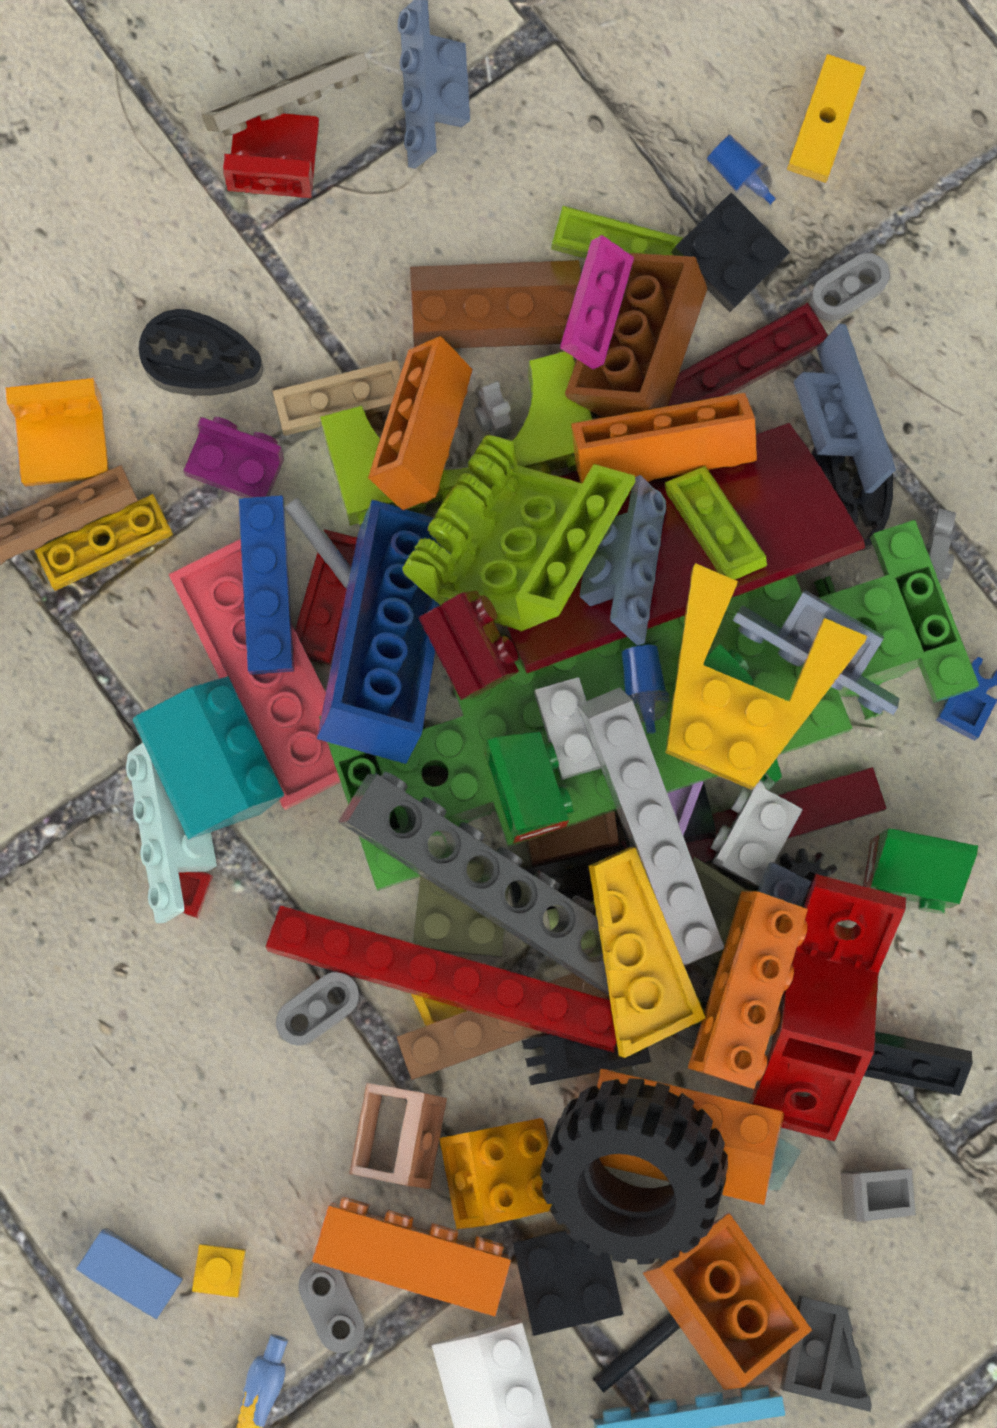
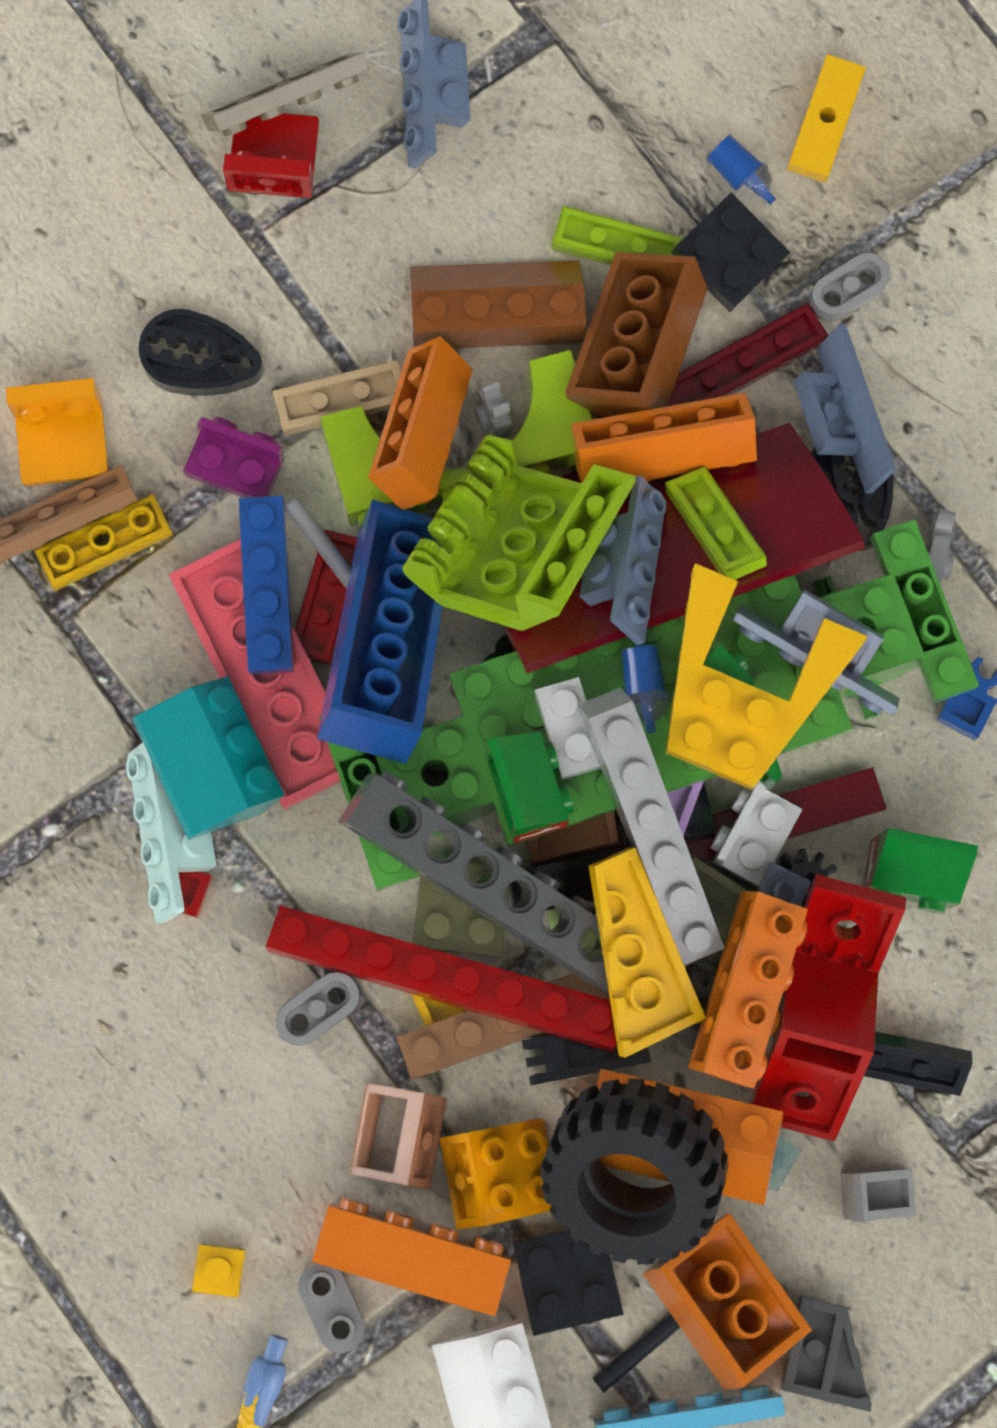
medium blue slope [76,1228,183,1320] -> none
dark red brick [419,591,519,700] -> none
dark pink plate [560,235,634,369] -> none

